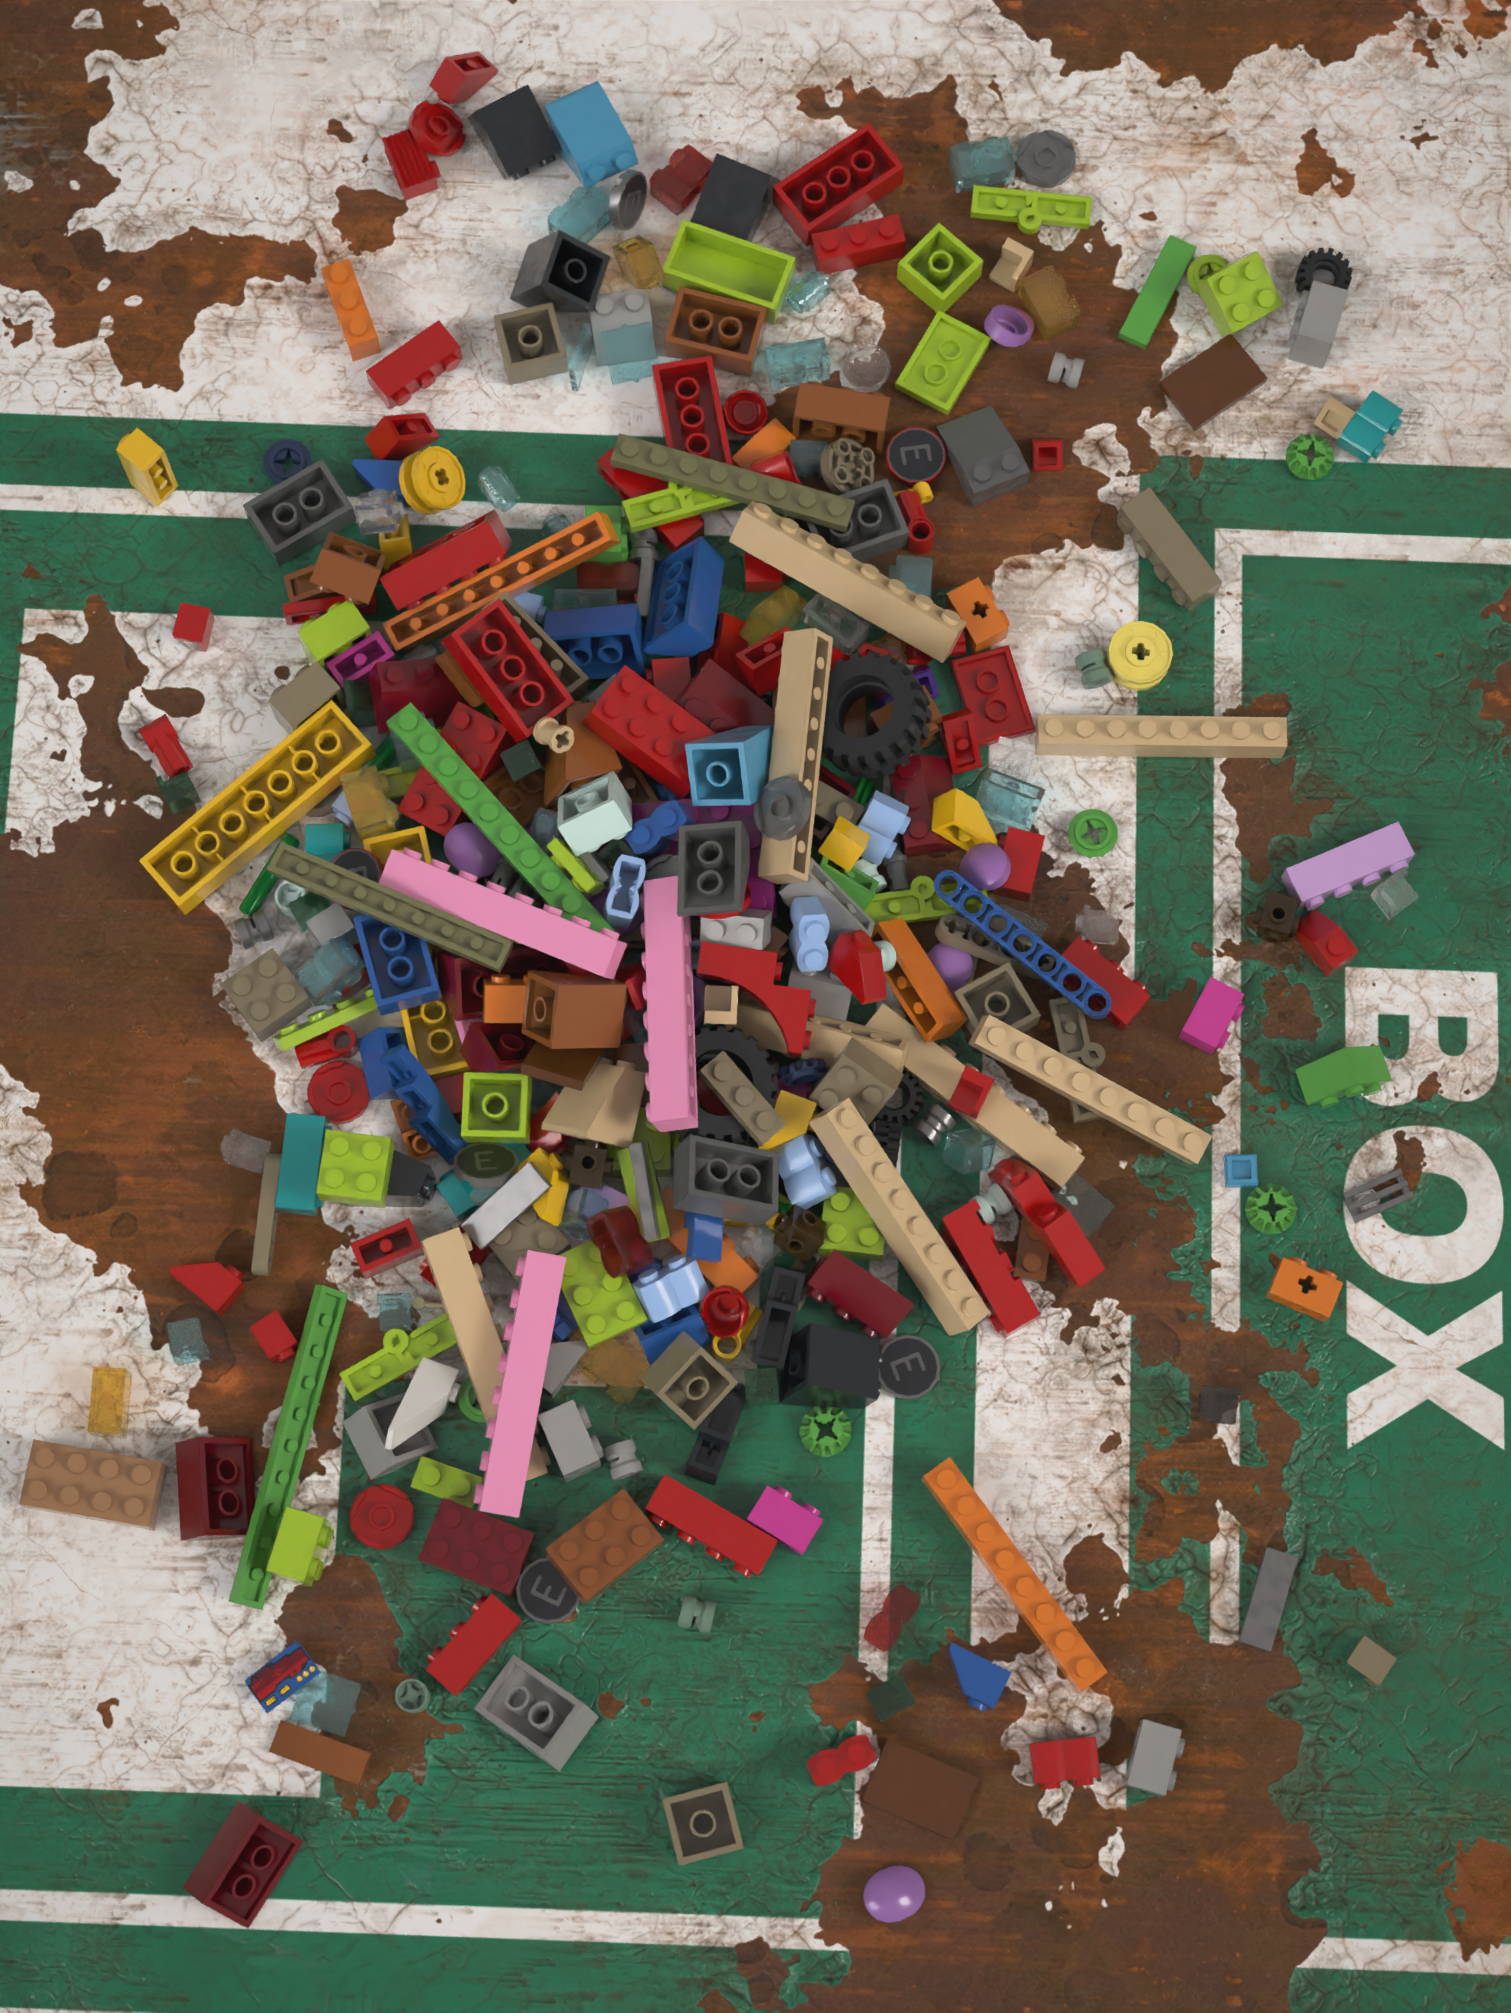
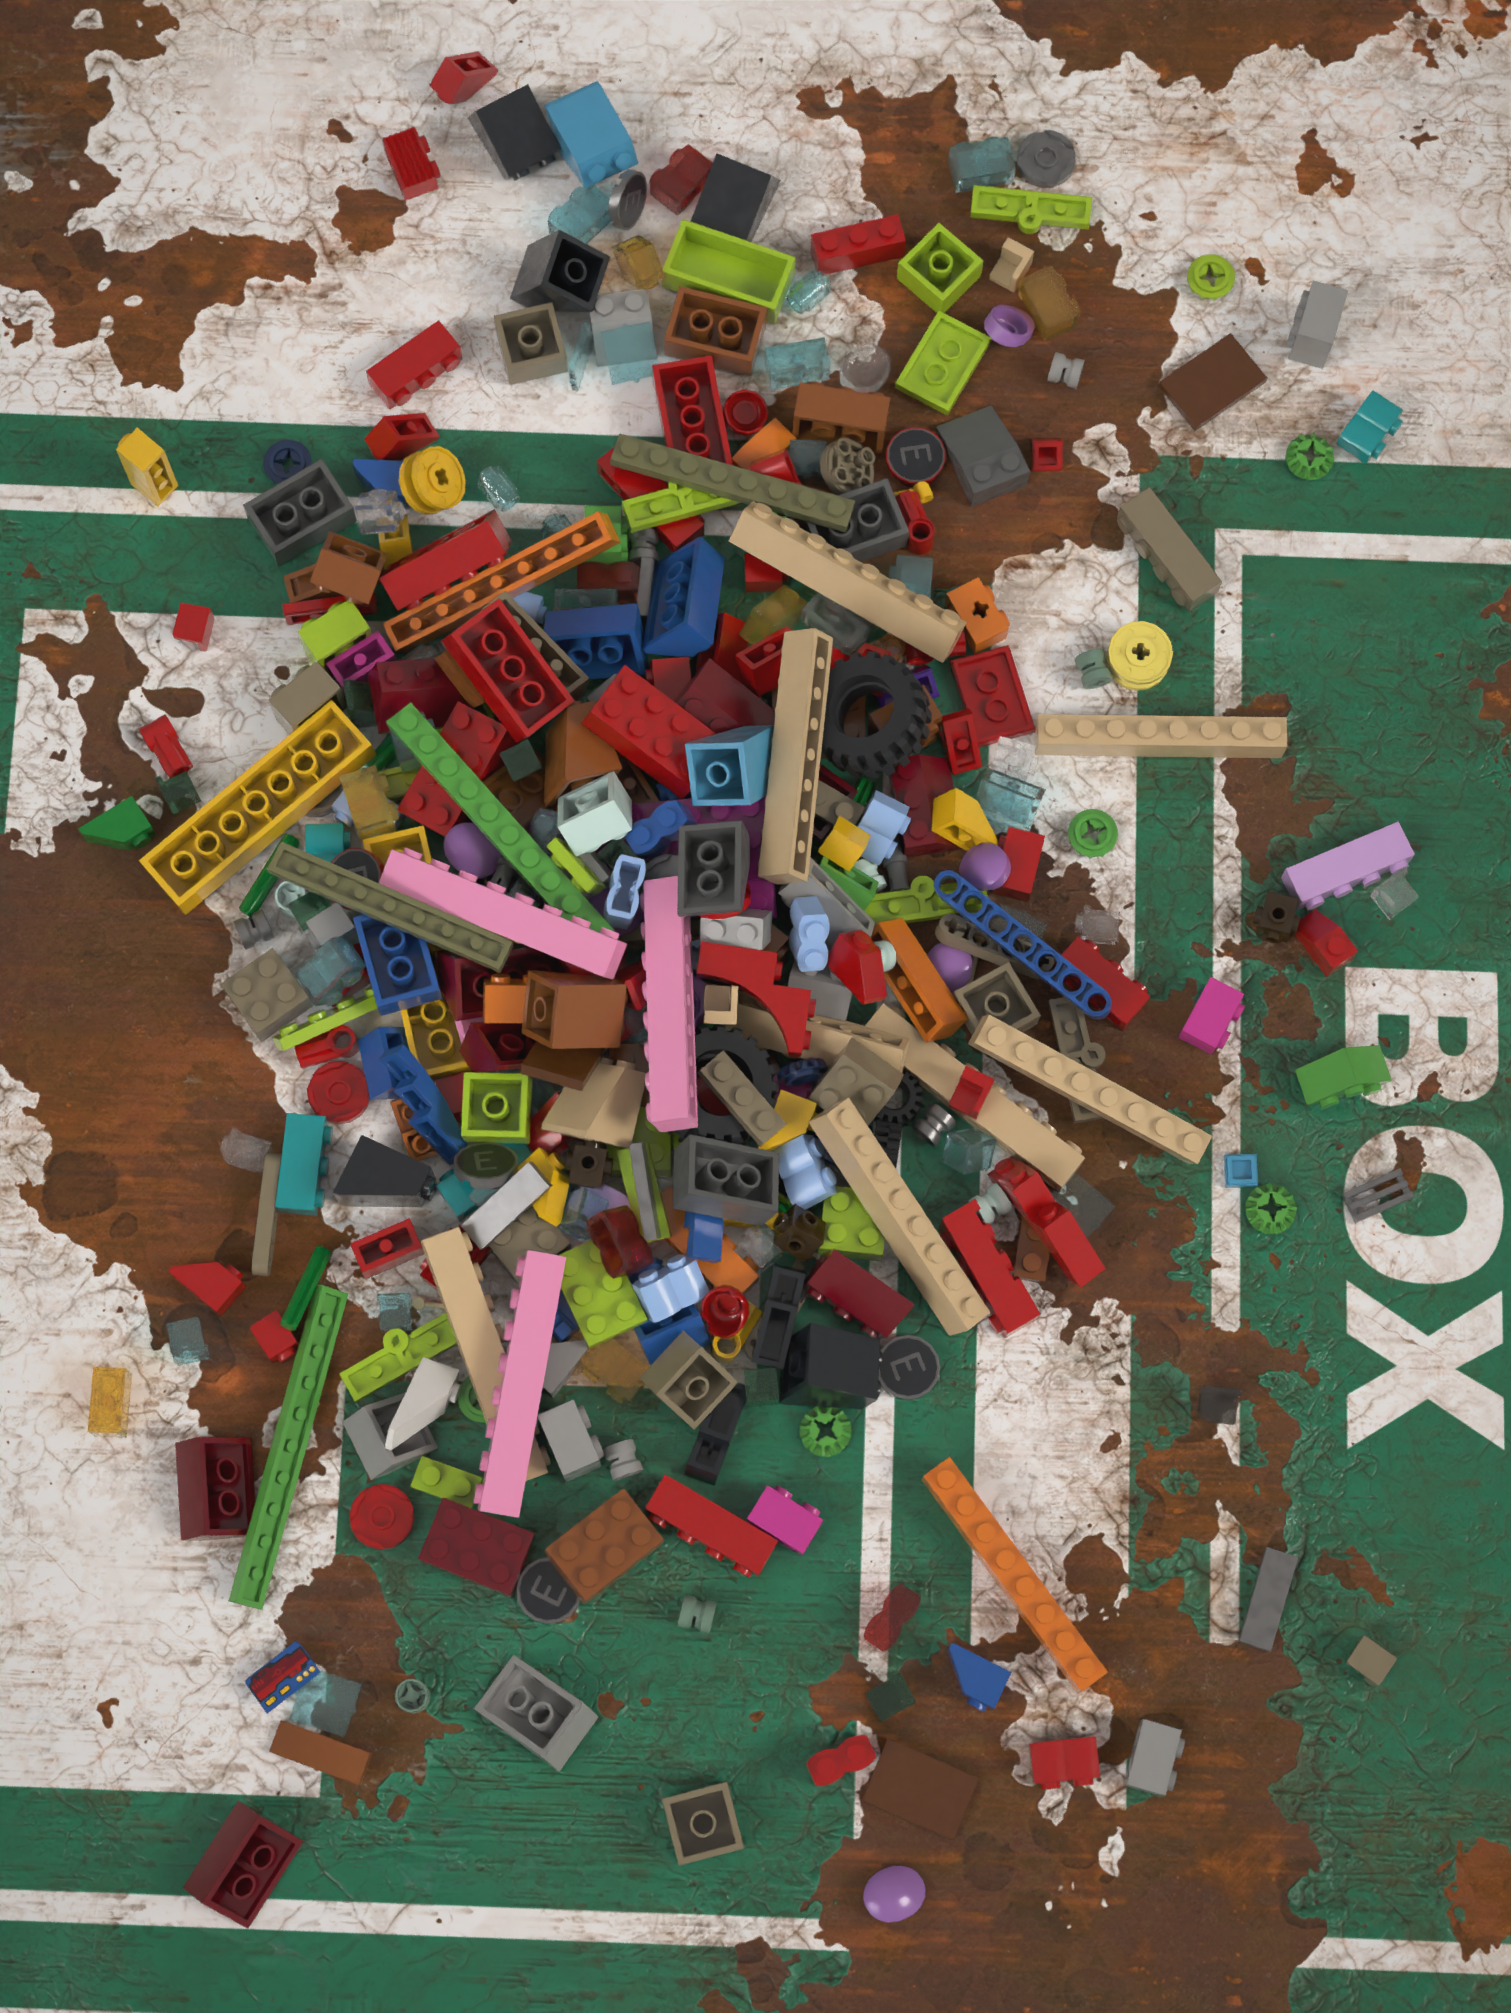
medium nougat brick [19,1439,168,1531] -> none
lime brick [266,1506,334,1587] -> none
lime brick [316,1129,394,1208] -> none
orange brick [321,259,381,362] -> none
red tile [409,101,466,157] -> none
red brick [426,1593,523,1697] -> none
tan bush [533,716,575,753] -> none
flat silver tile [754,776,812,841] -> none
red brick [772,123,904,247] -> none
bright green tile [1118,235,1197,350] -> none
lime brick [1195,251,1284,336] -> none
orange brick [1265,1256,1343,1322] -> none
black tyre [1295,247,1352,297] -> none
tan tile [1314,397,1356,440] -> none
none -> green slope [78,796,156,851]
none -> green axle [280,1246,331,1331]

